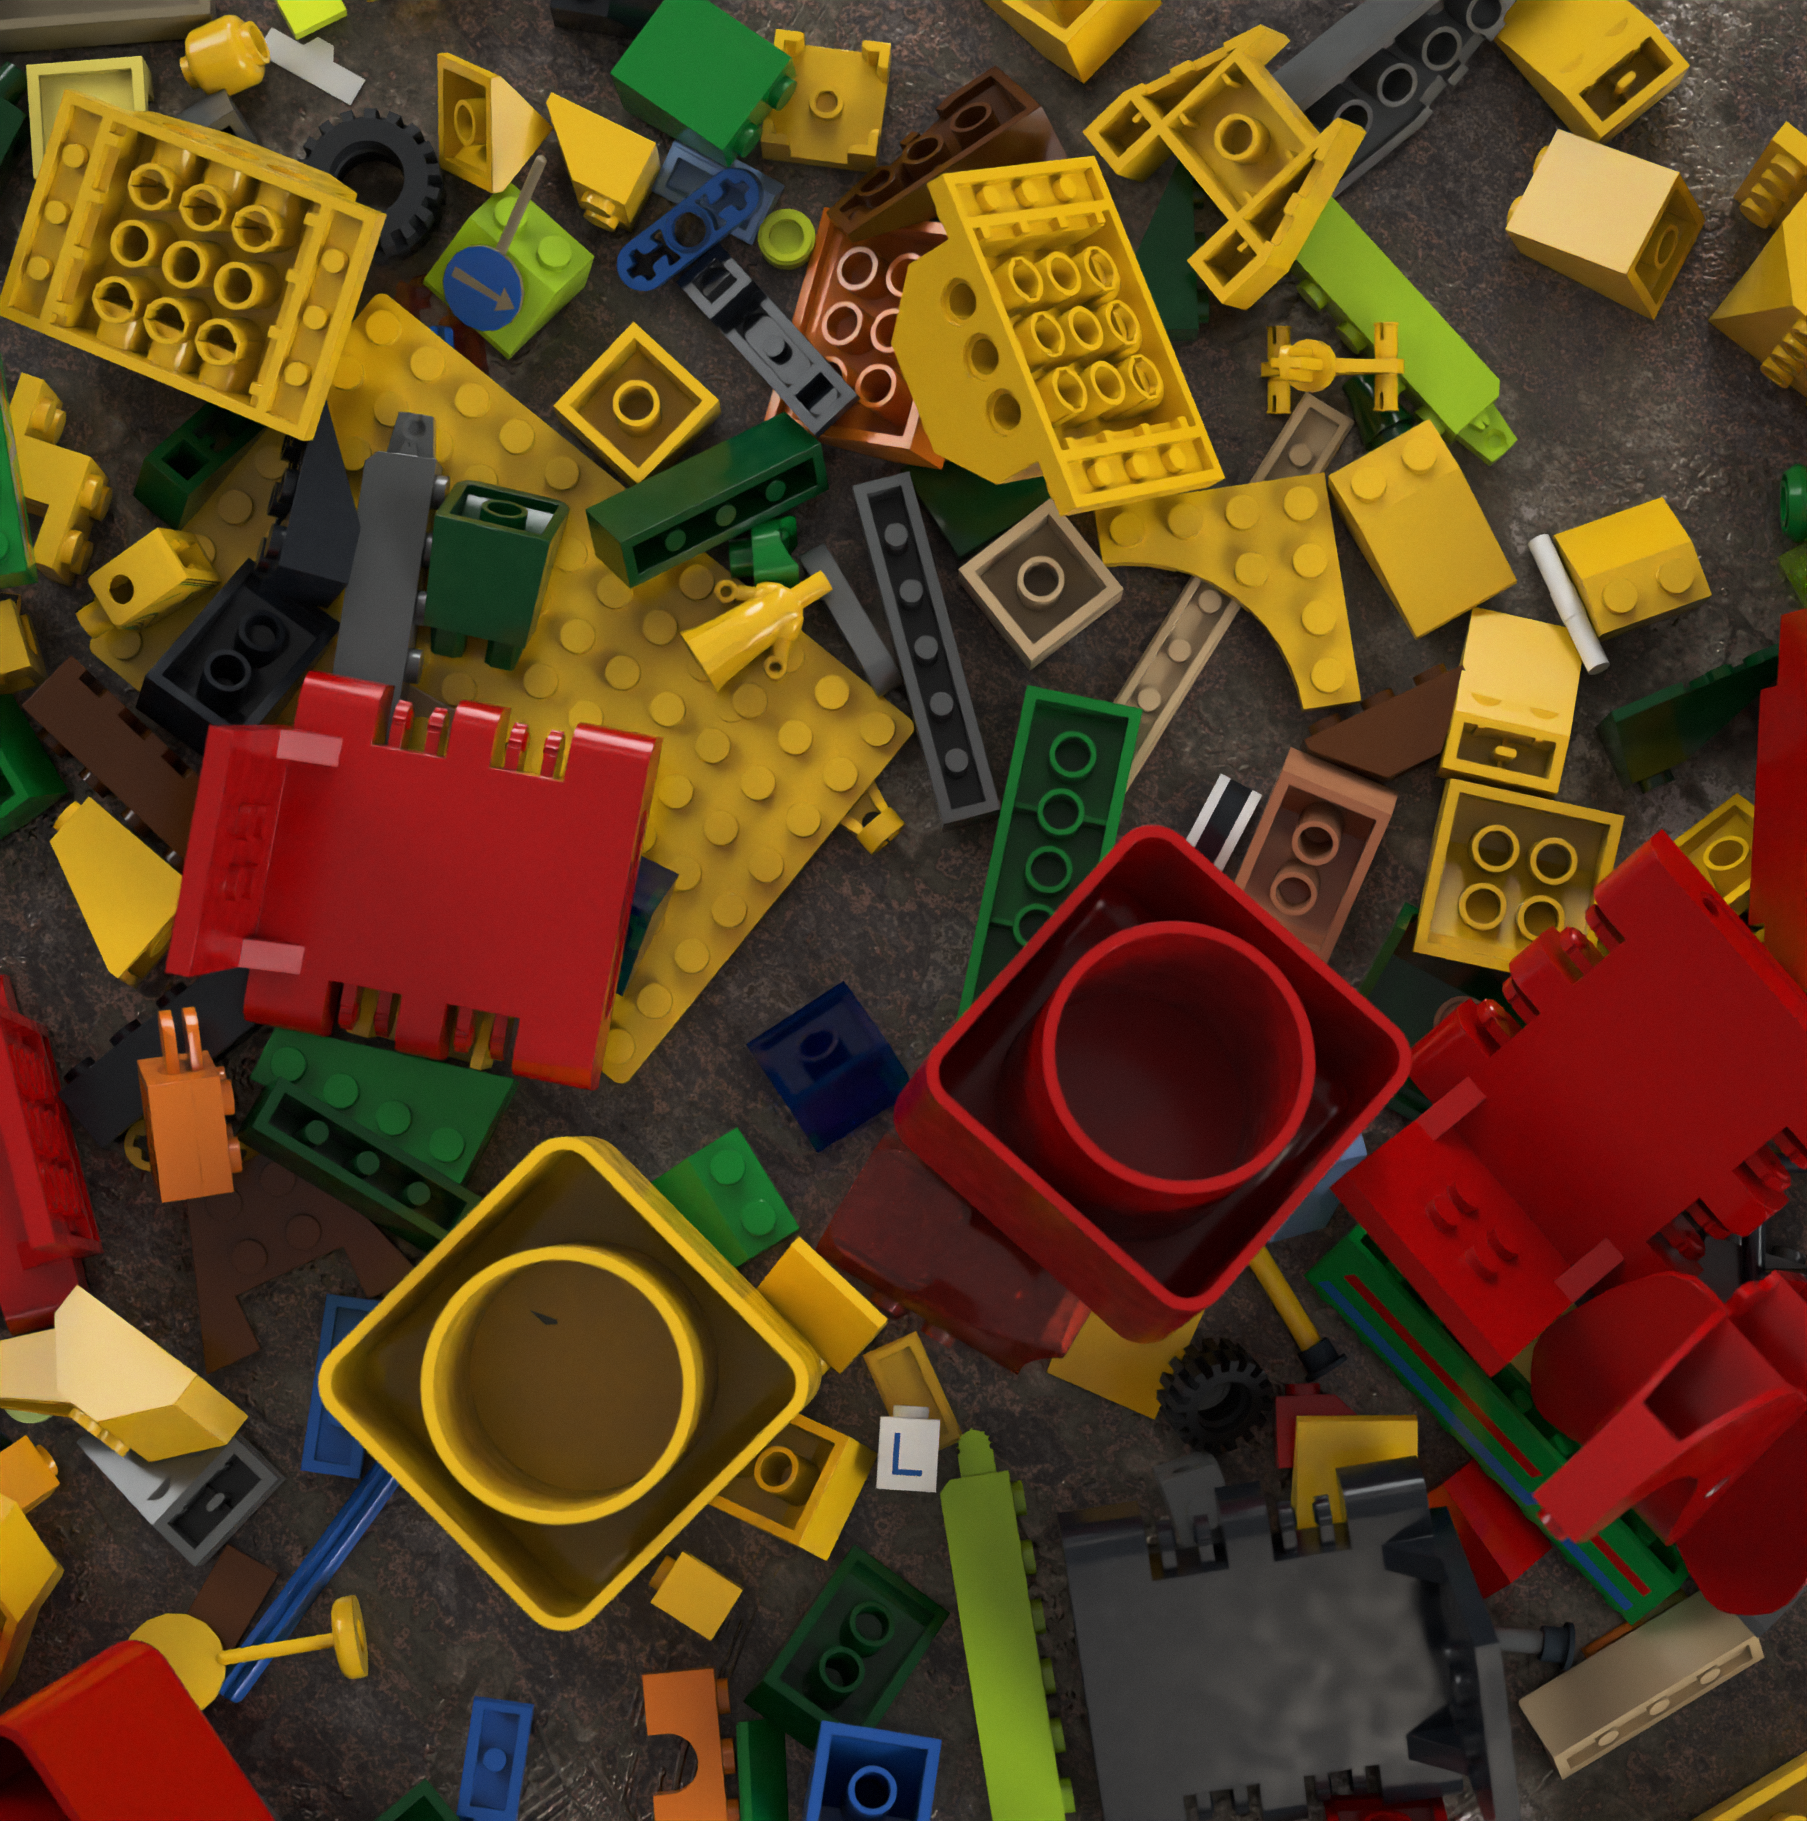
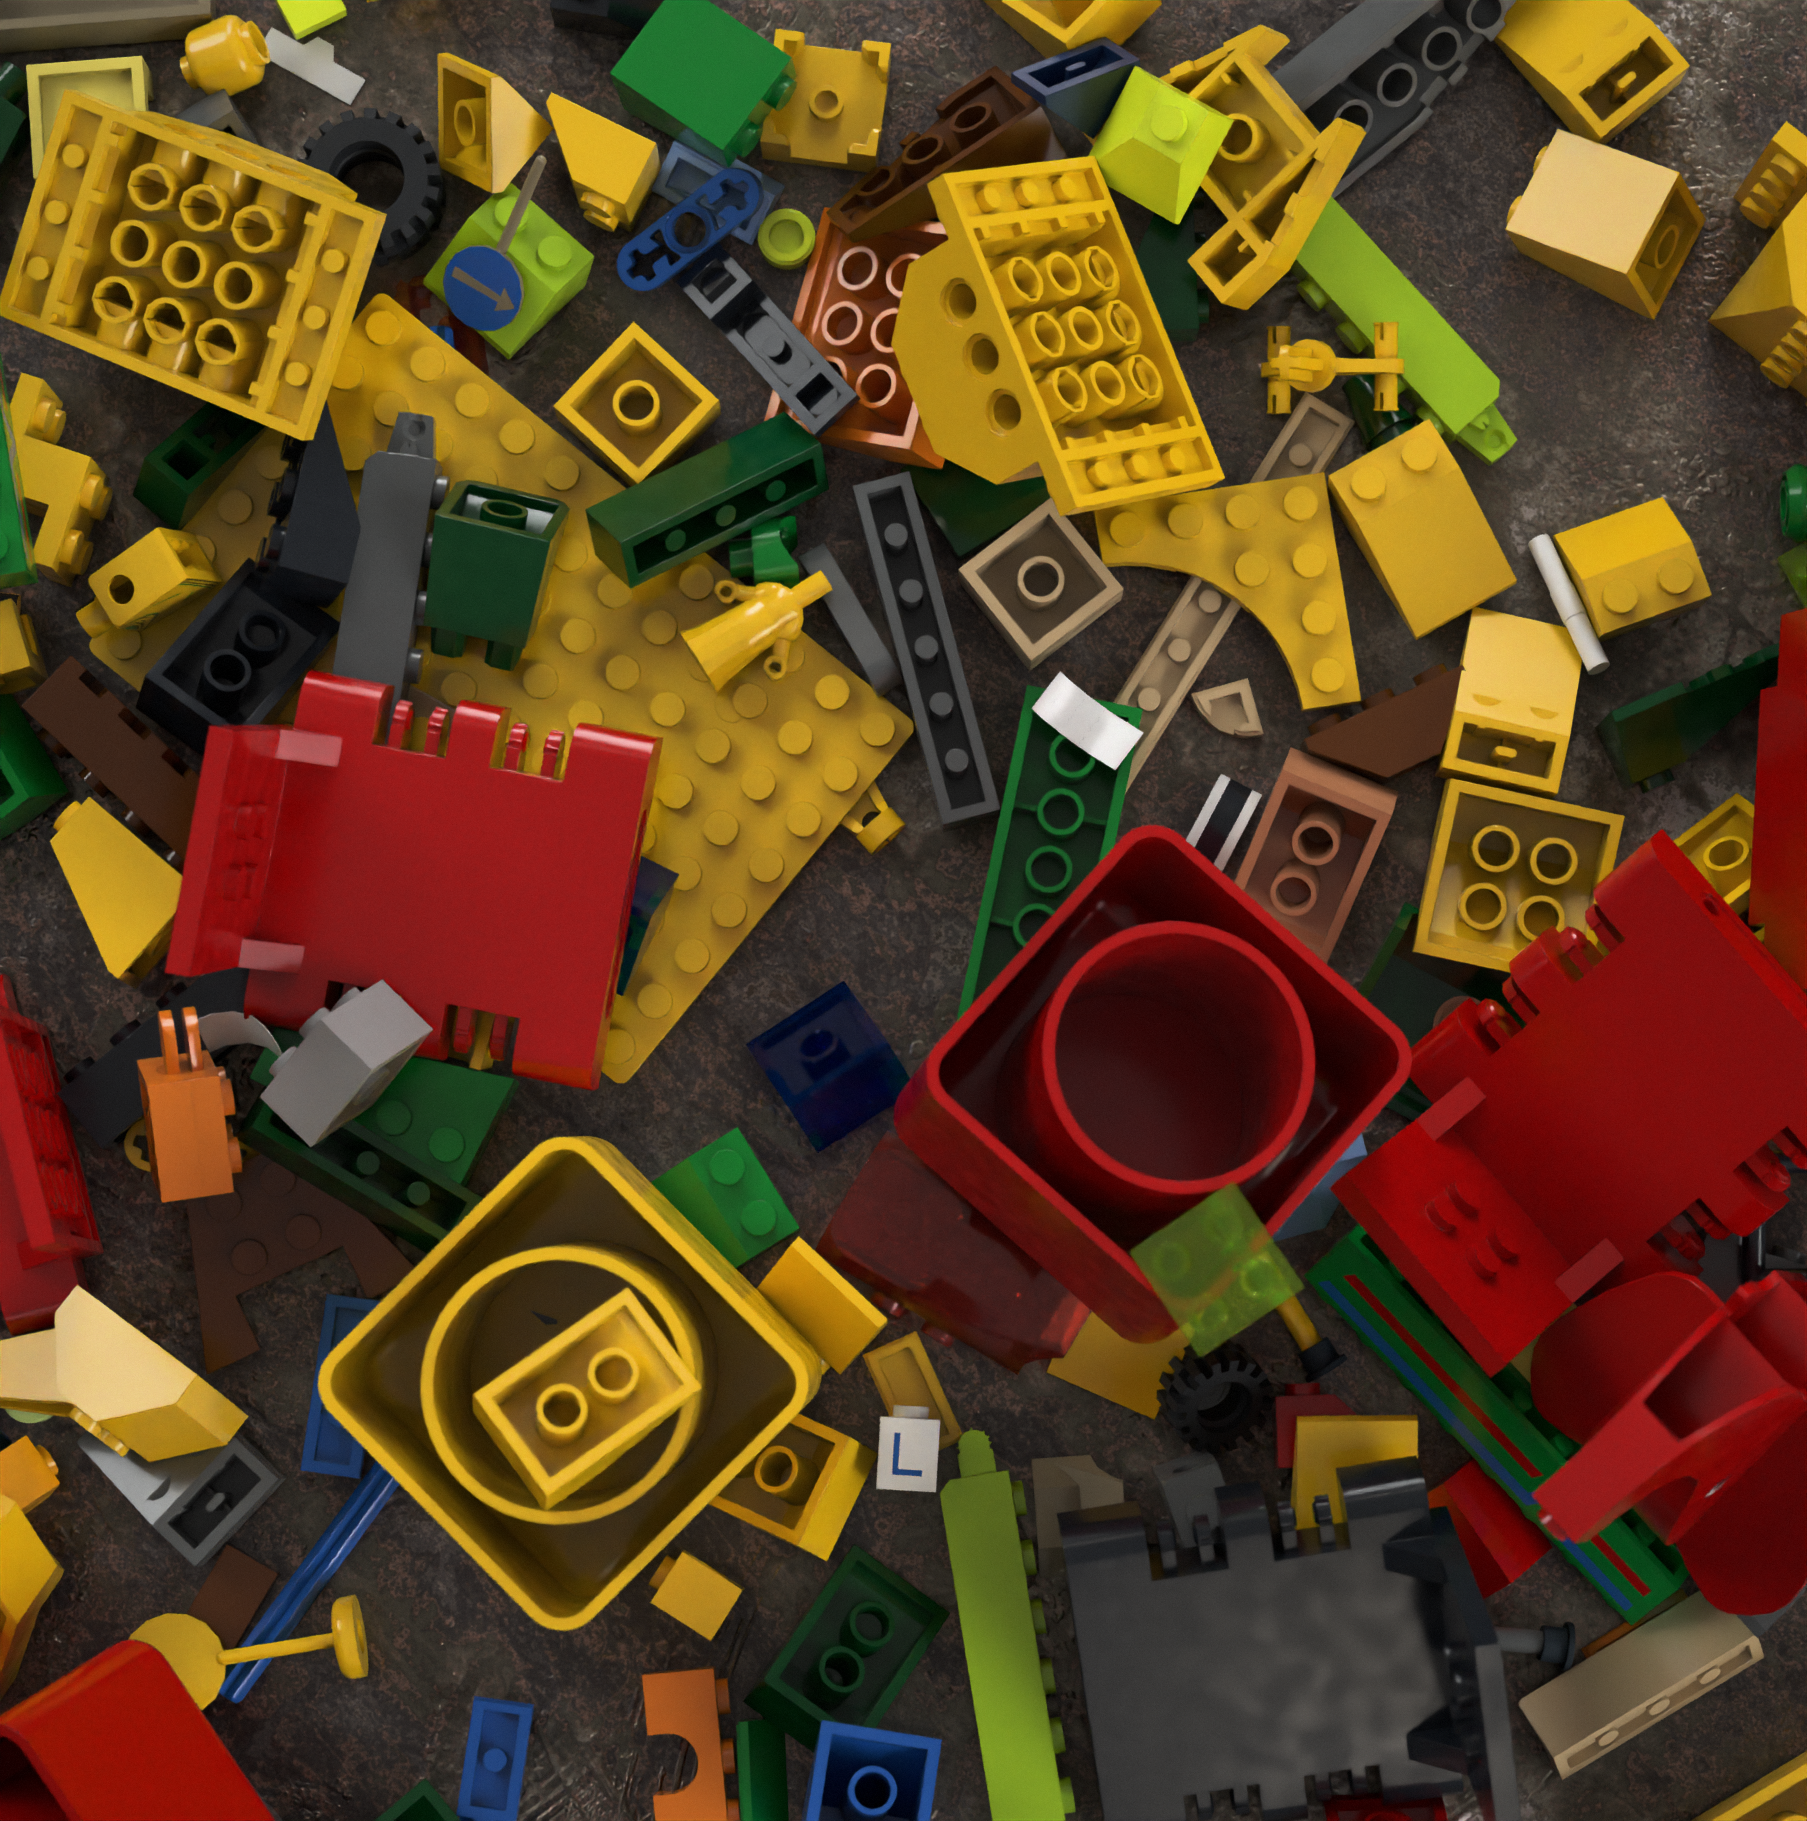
none -> white sticker [198,1011,282,1057]
none -> light grey brick [260,980,433,1147]
none -> yellow slope [473,1287,702,1512]
none -> slope [1011,37,1140,139]
none -> dark tan slope [1031,1455,1124,1578]
none -> white sticker [1032,671,1144,770]
none -> neon yellow slope [1088,66,1234,225]
none -> clear neon green hinge [1130,1181,1305,1358]
none -> tan tile [1191,678,1264,739]

